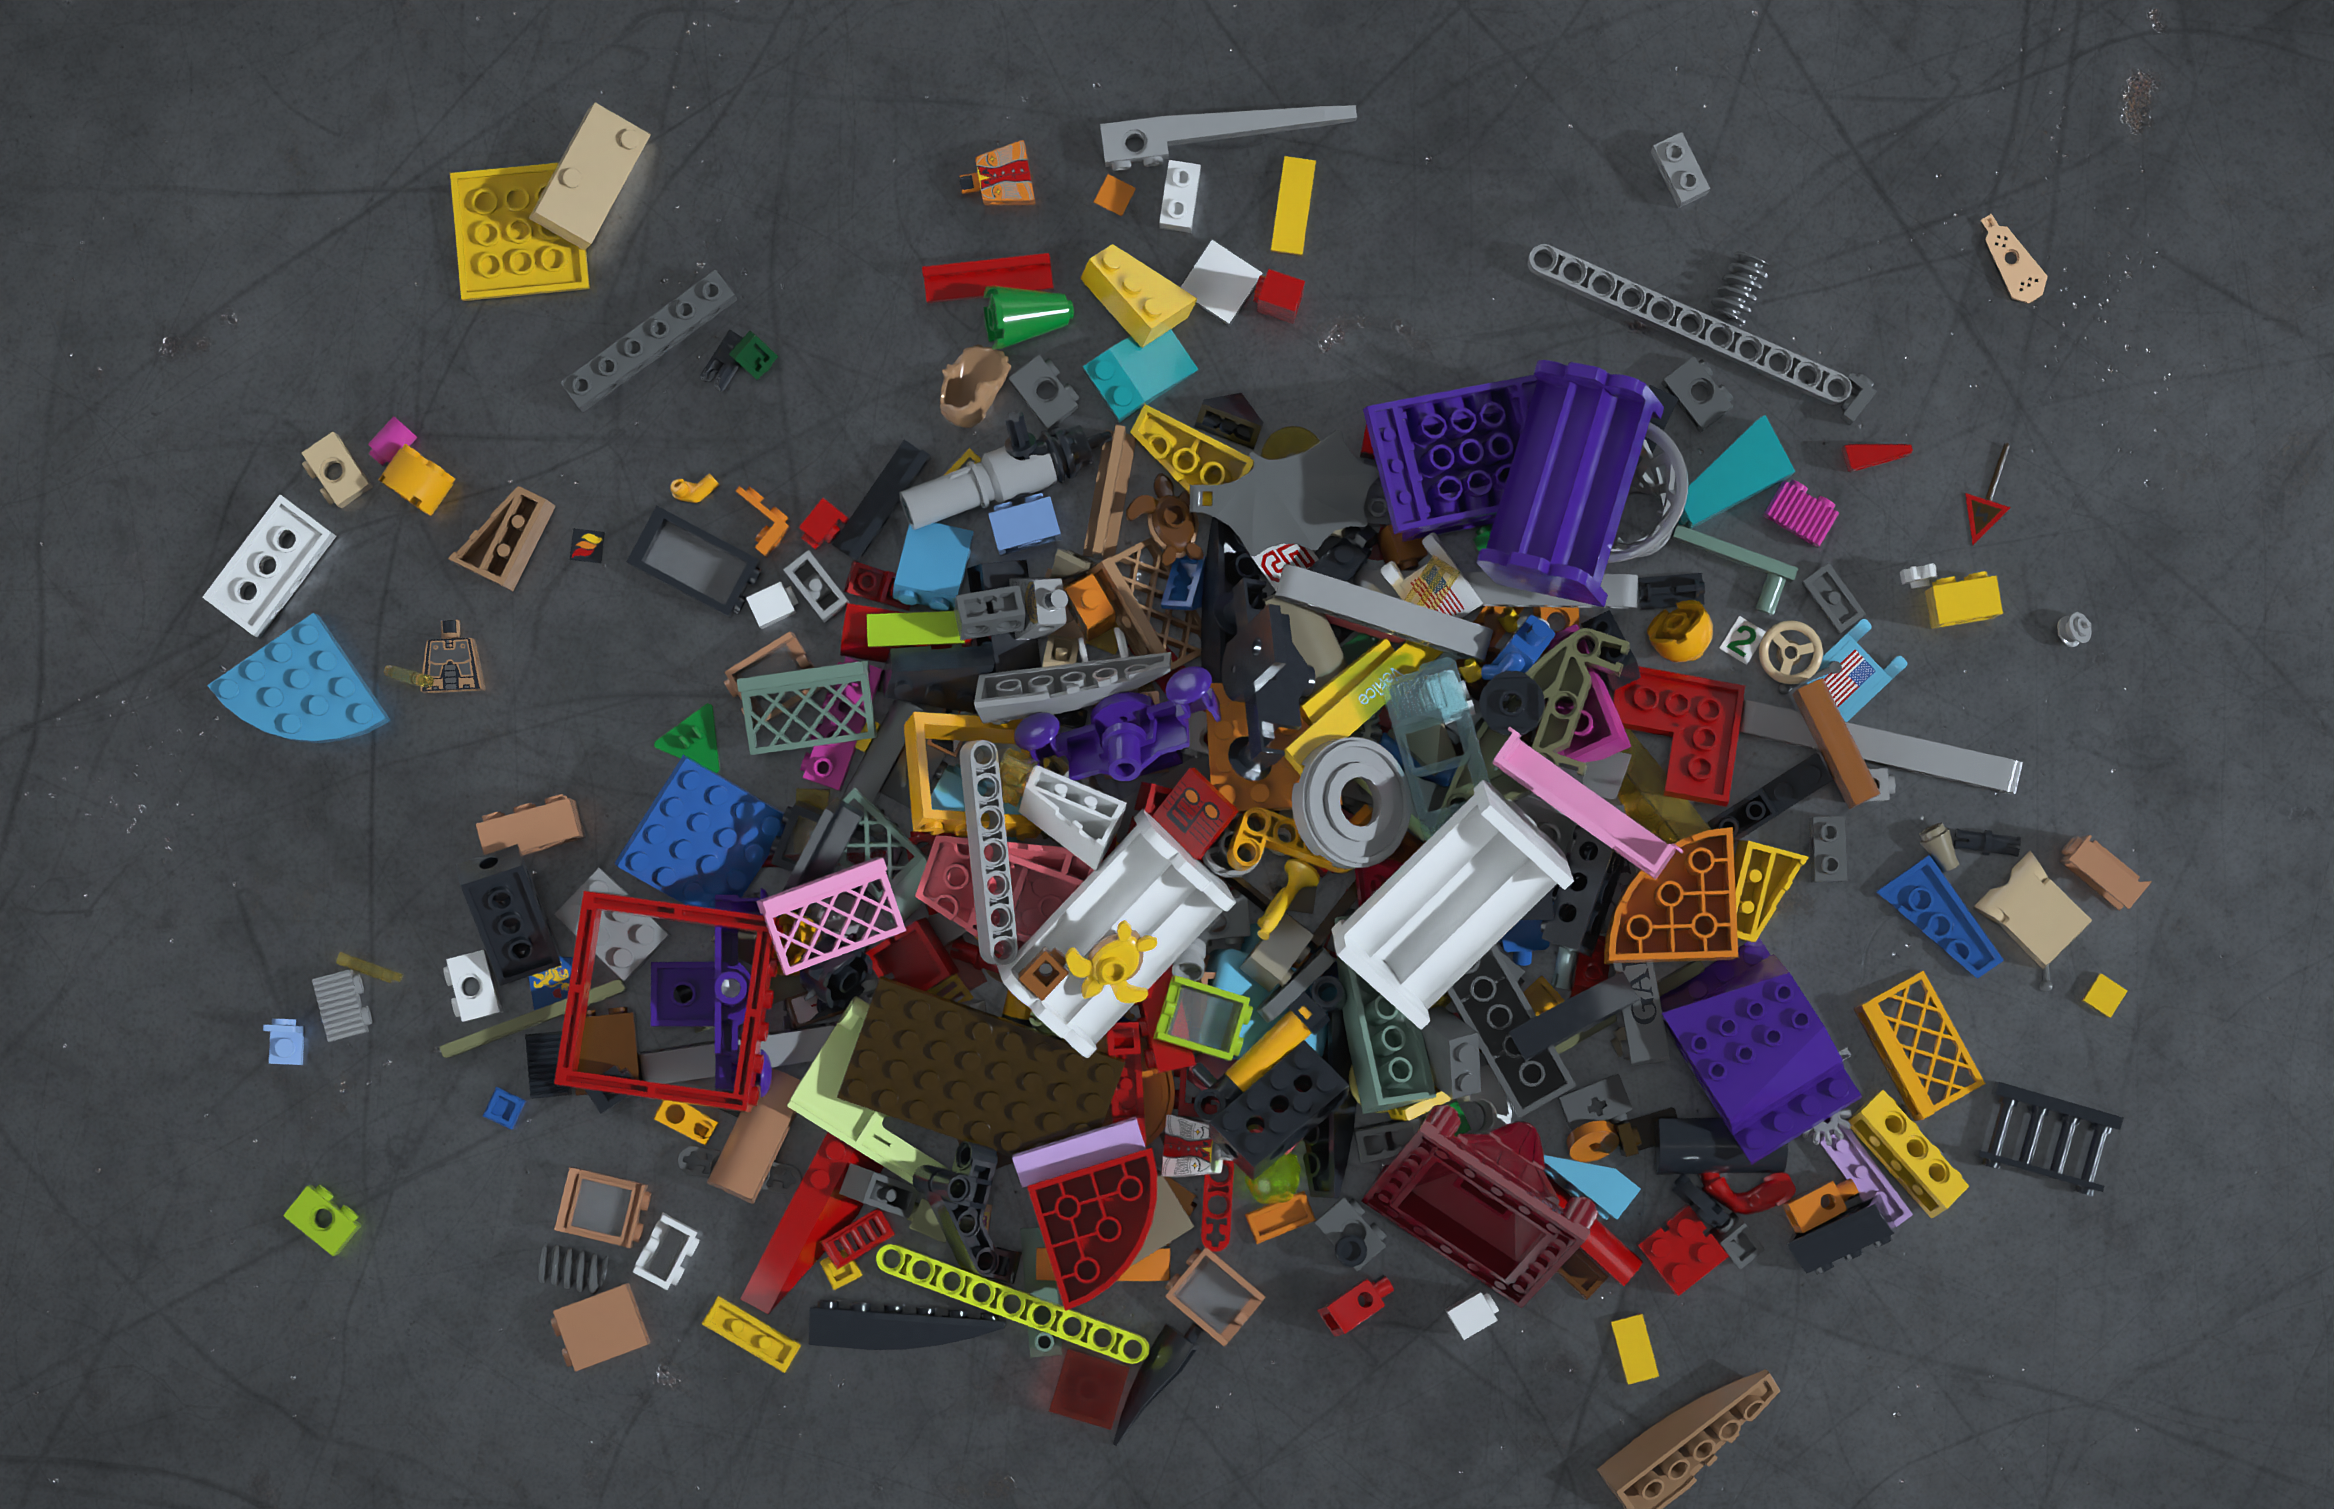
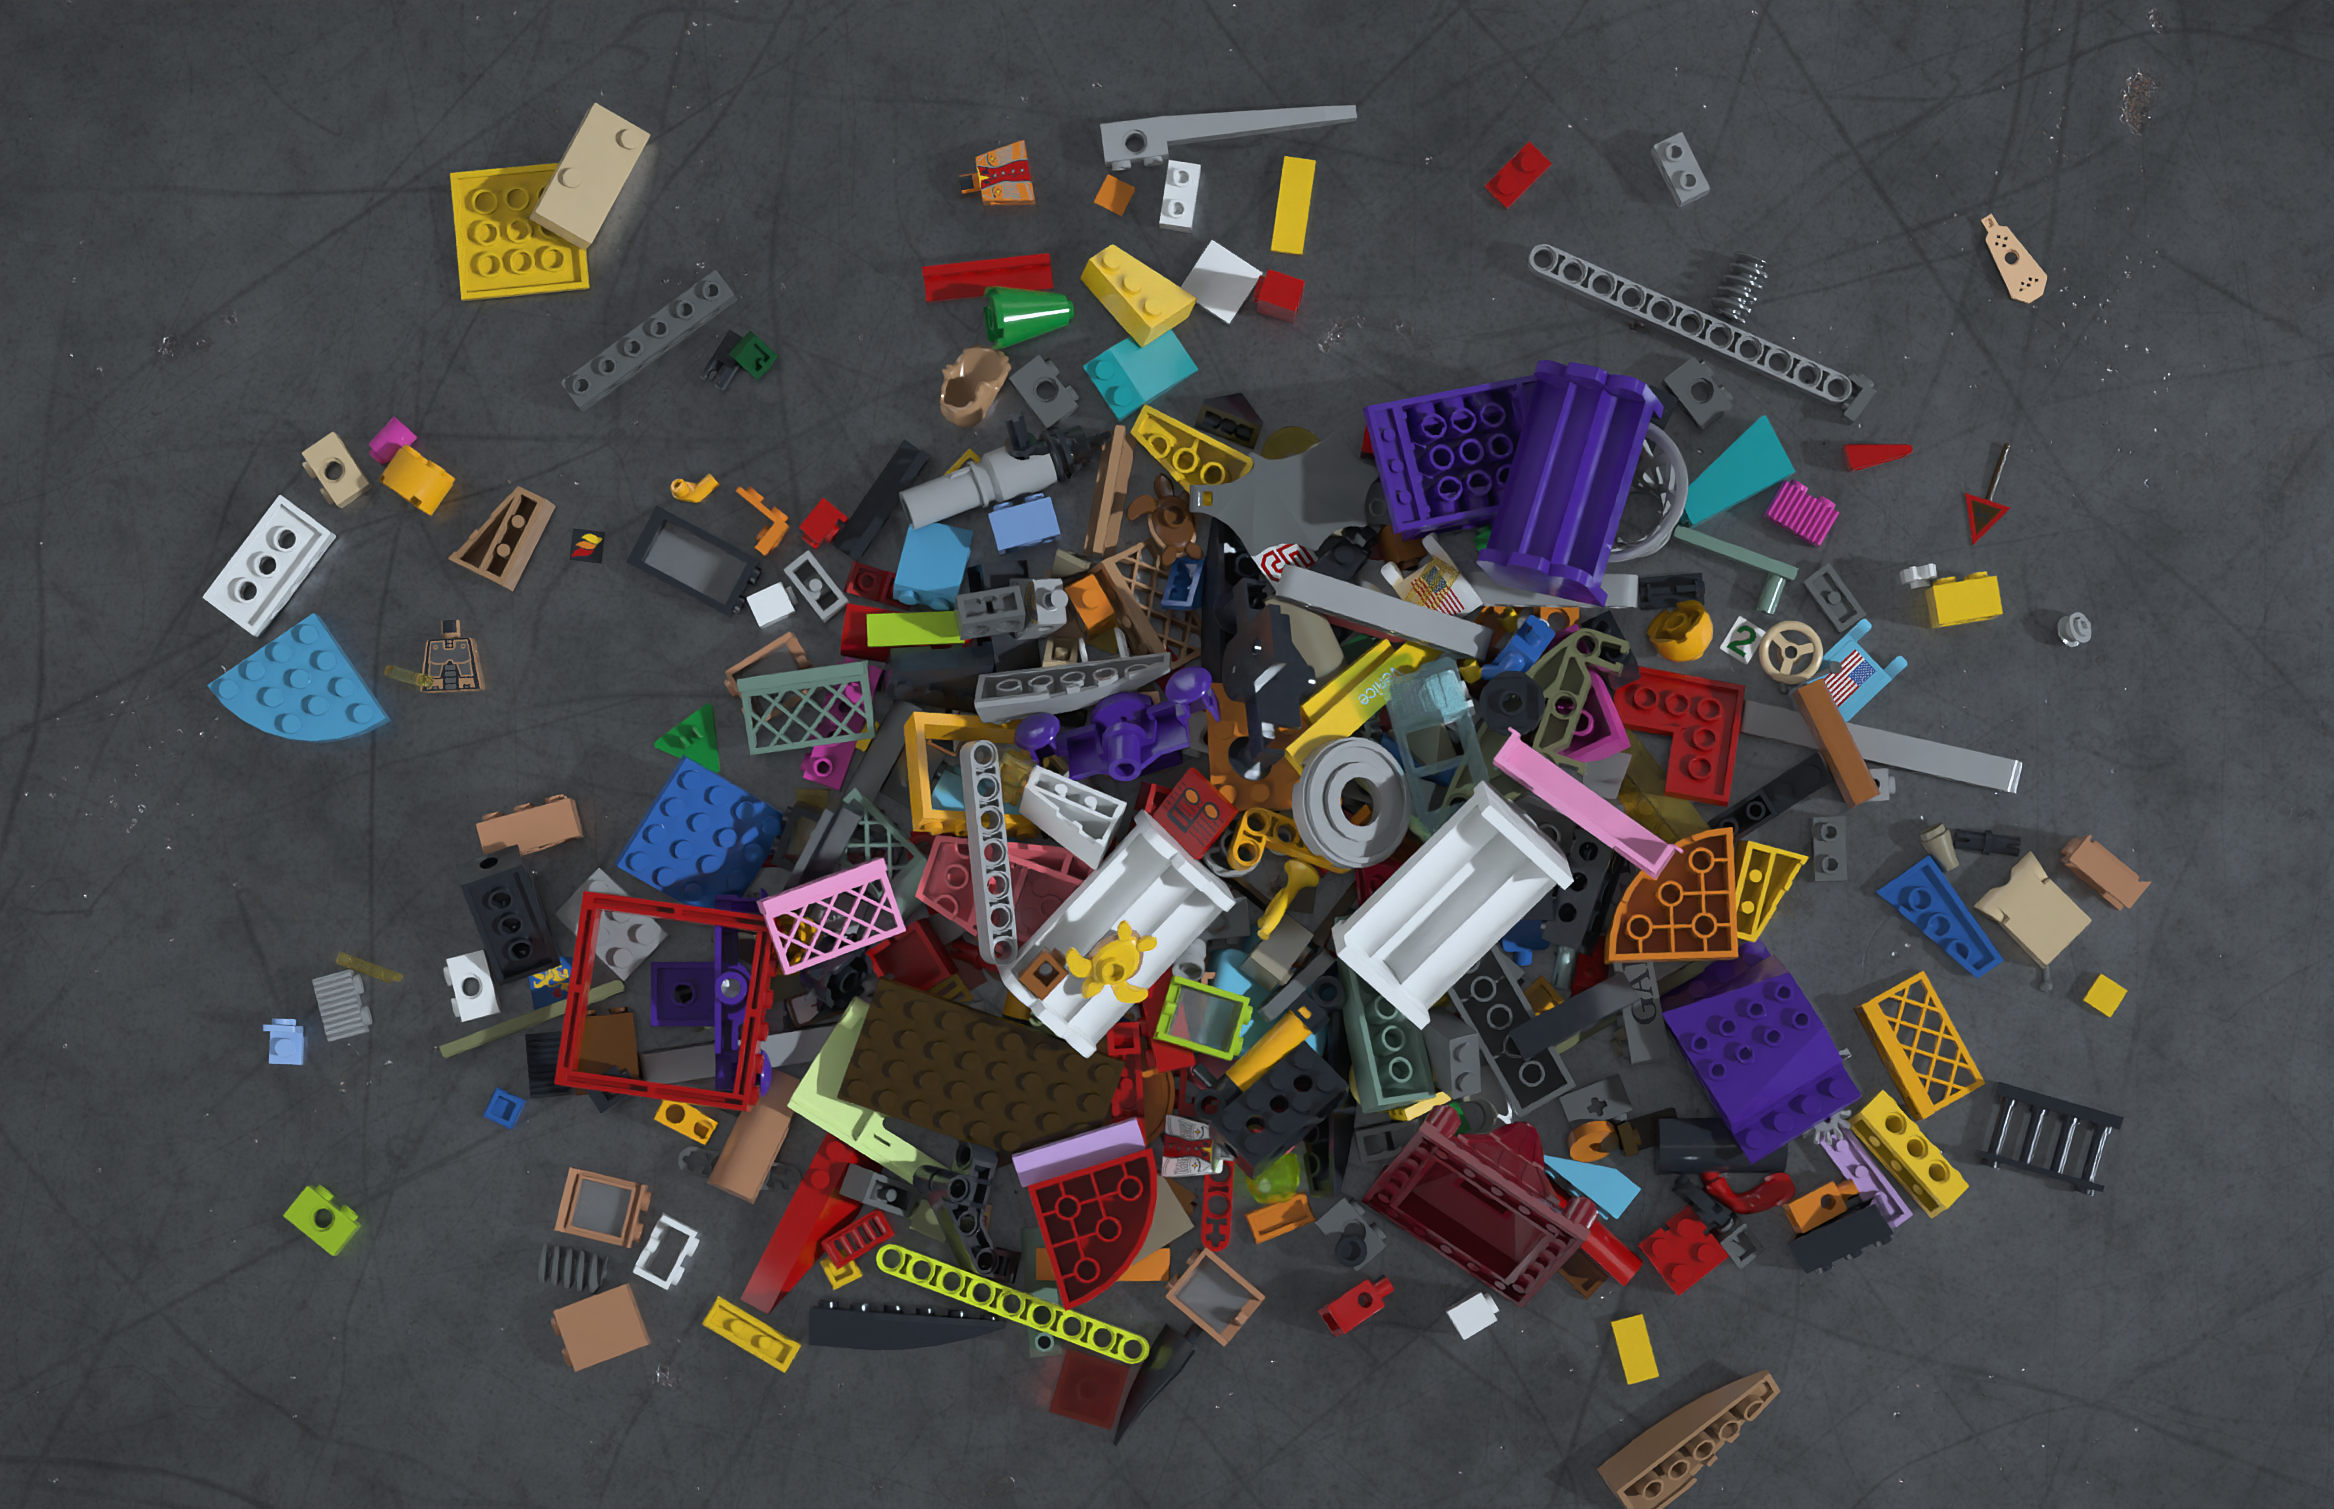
none -> red plate [1484,141,1552,210]

